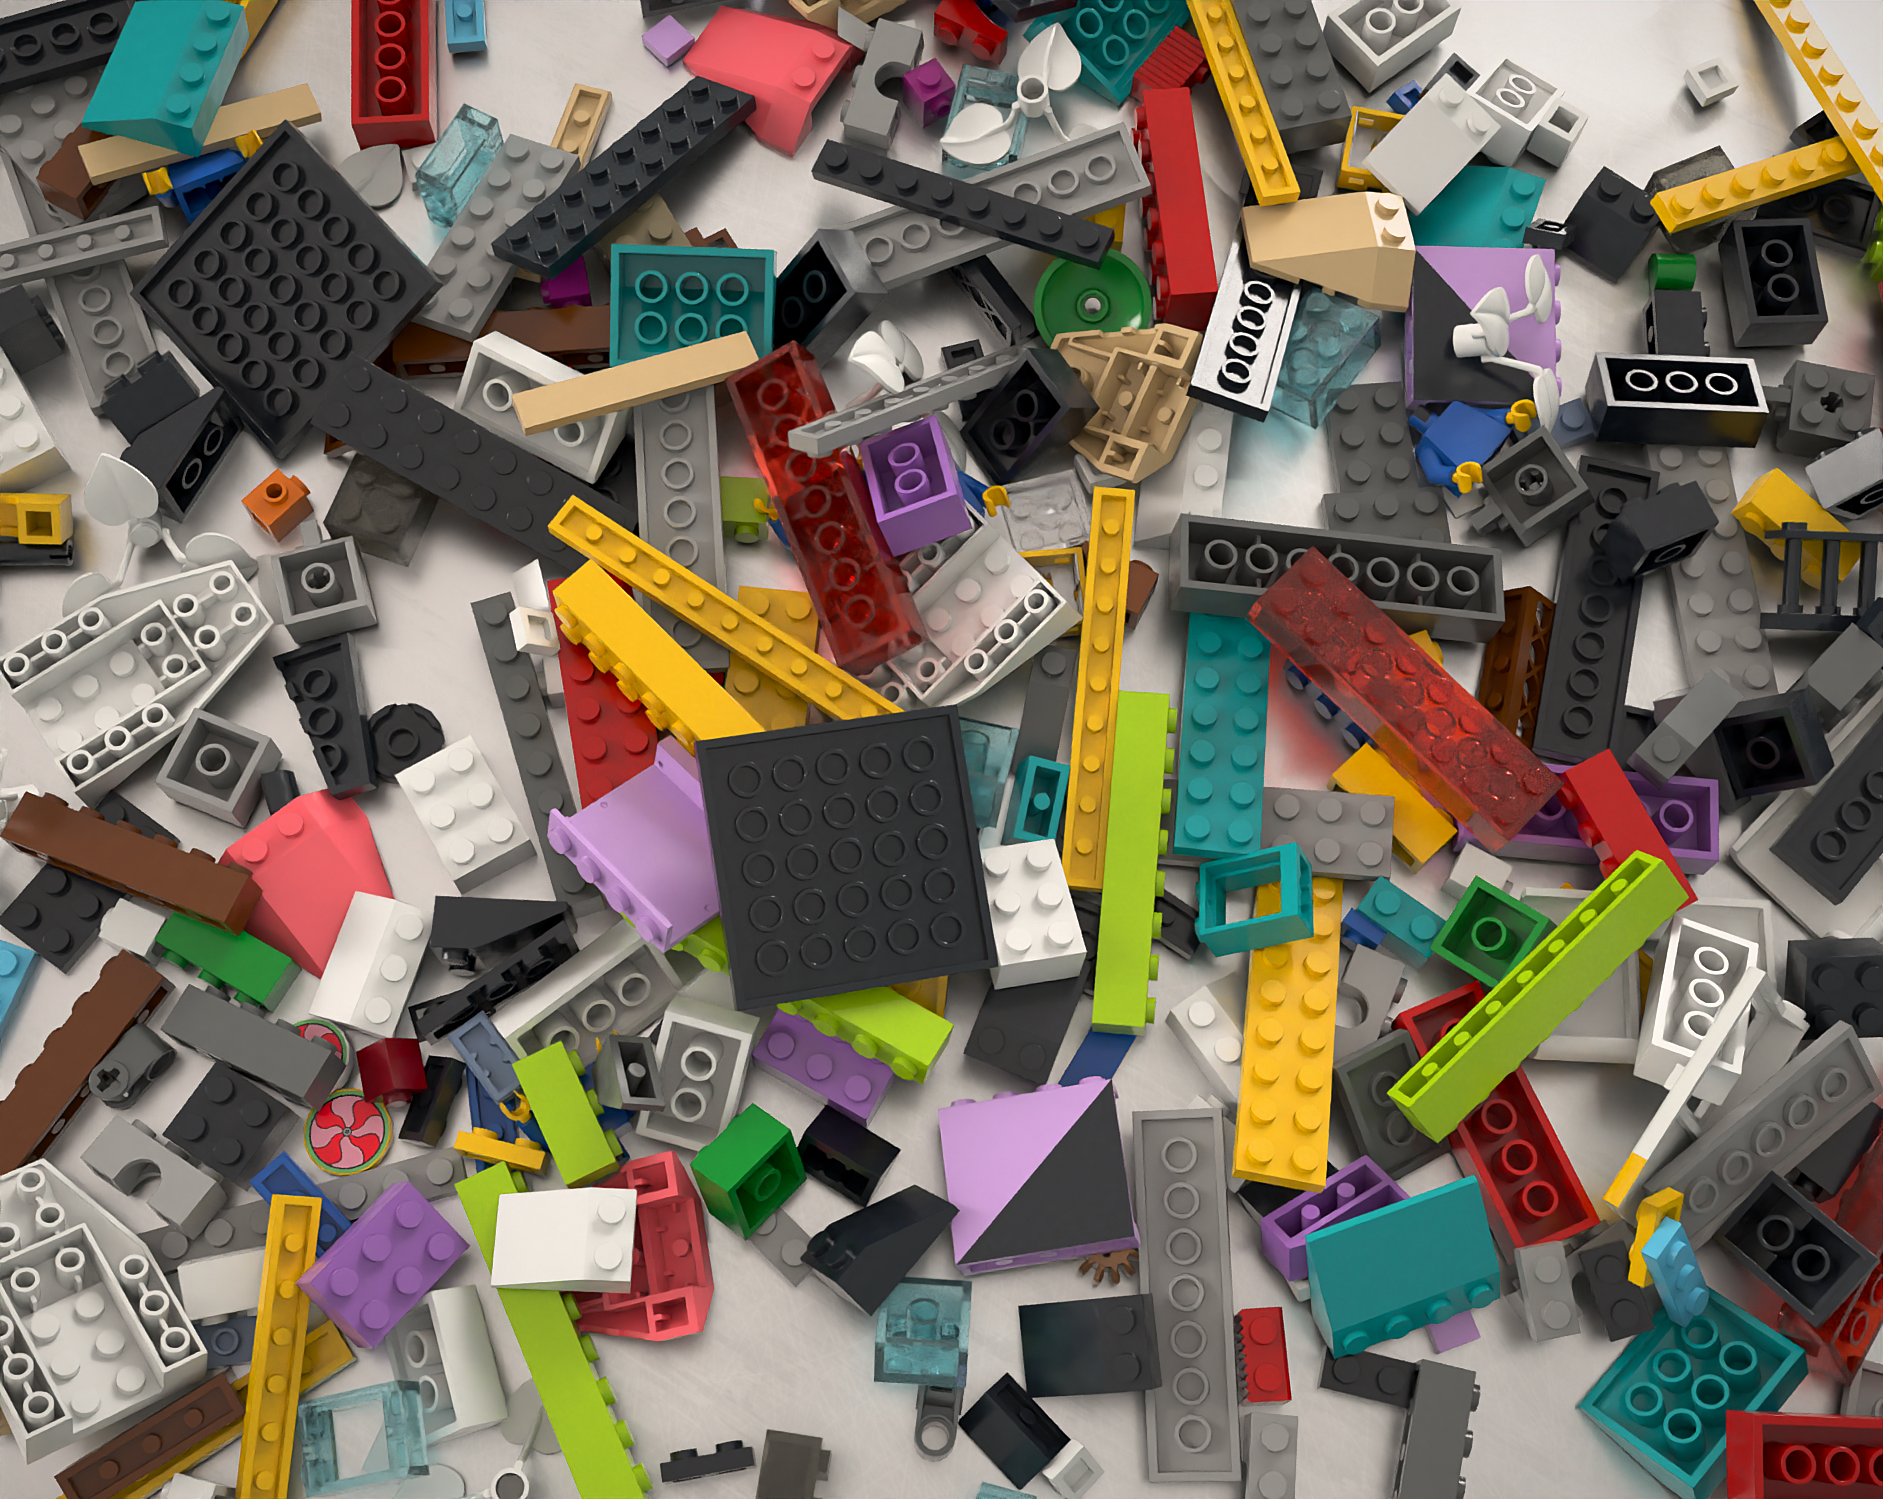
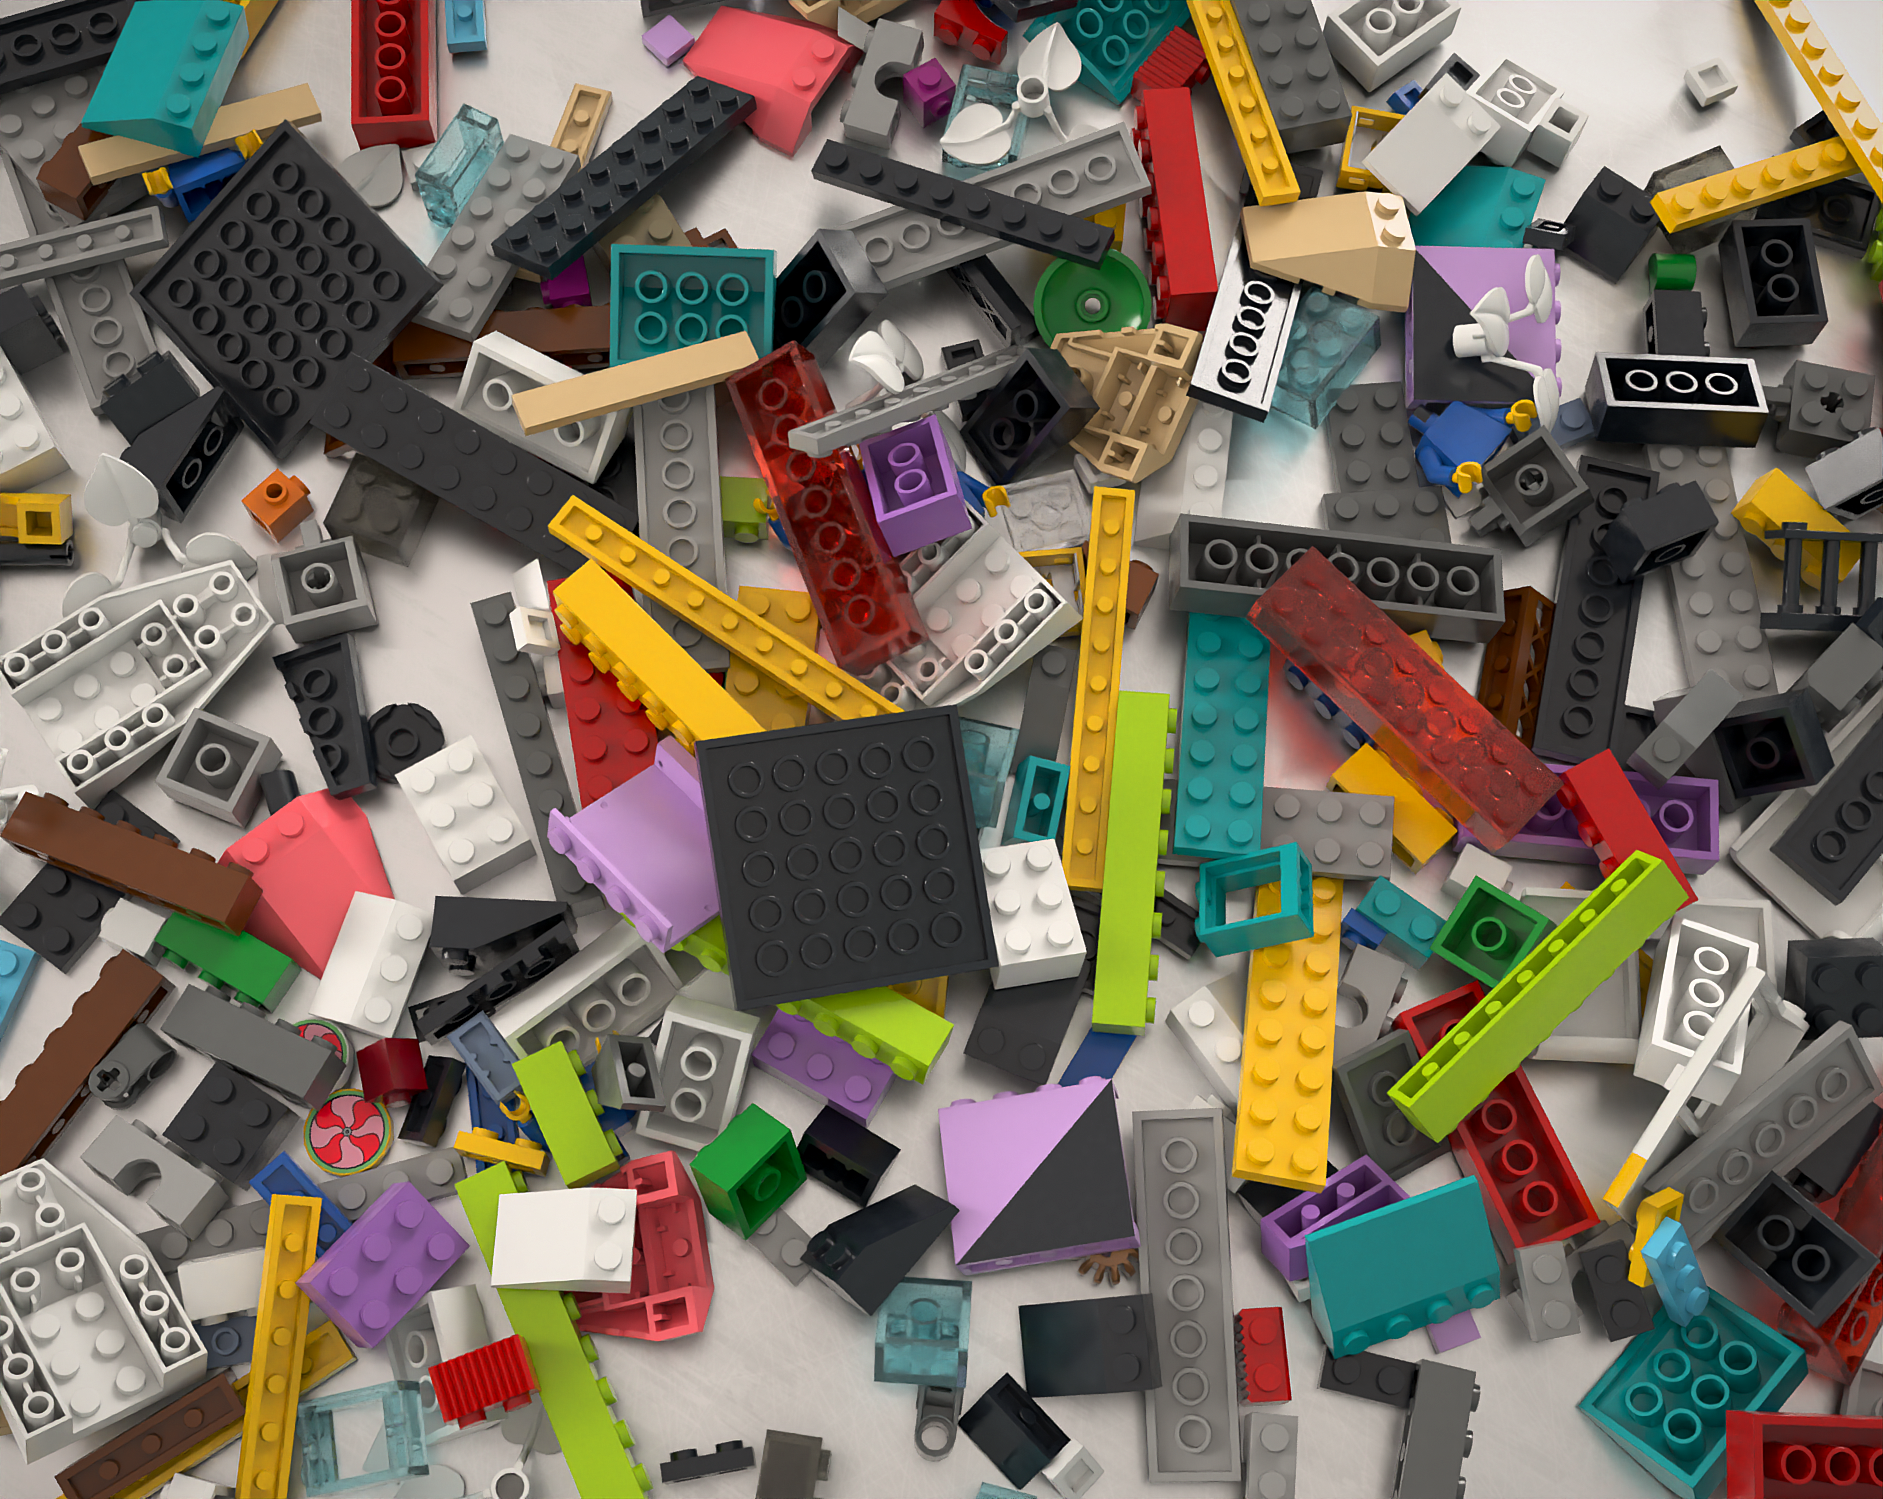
none -> red brick [428,1334,541,1430]

